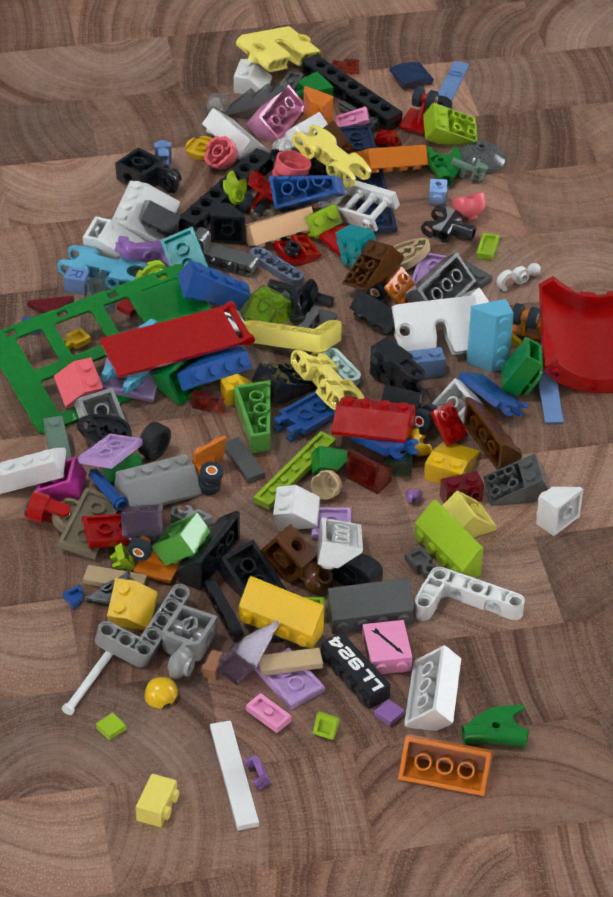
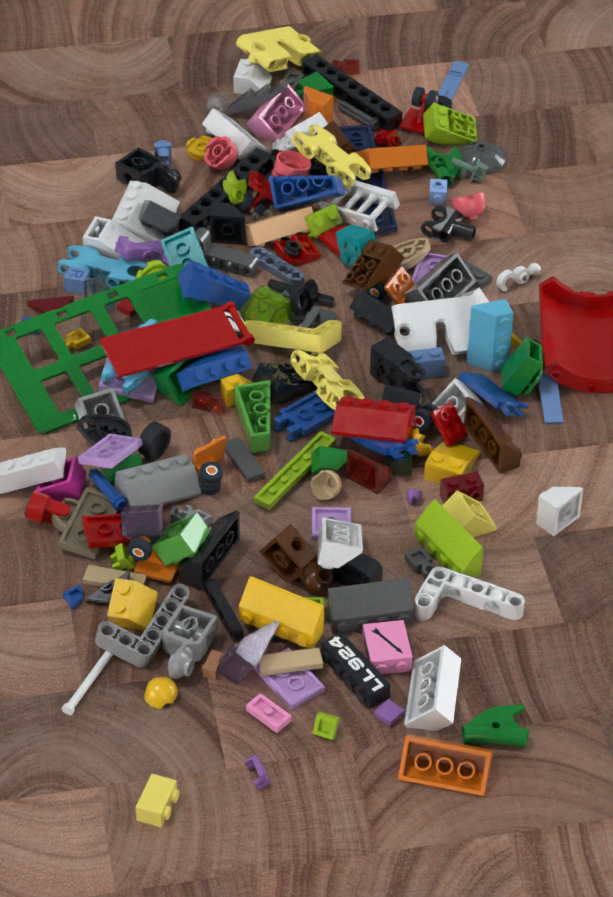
sand green slope [43,416,72,459] -> none
coral slope [54,358,103,408] -> none
lime tile [96,713,126,741] -> none
white tile [210,720,259,831] -> none
black slope [215,539,286,598] -> none
white slope [273,485,320,531] -> none
light aqua plate [323,347,361,385] -> none
bright pink plate [335,107,370,127] -> none
dark blue slope [389,62,434,89] -> none
lime tile [476,233,500,261] -> none
dark grey slope [483,453,550,506] -> none
plate [512,303,541,340] -> none

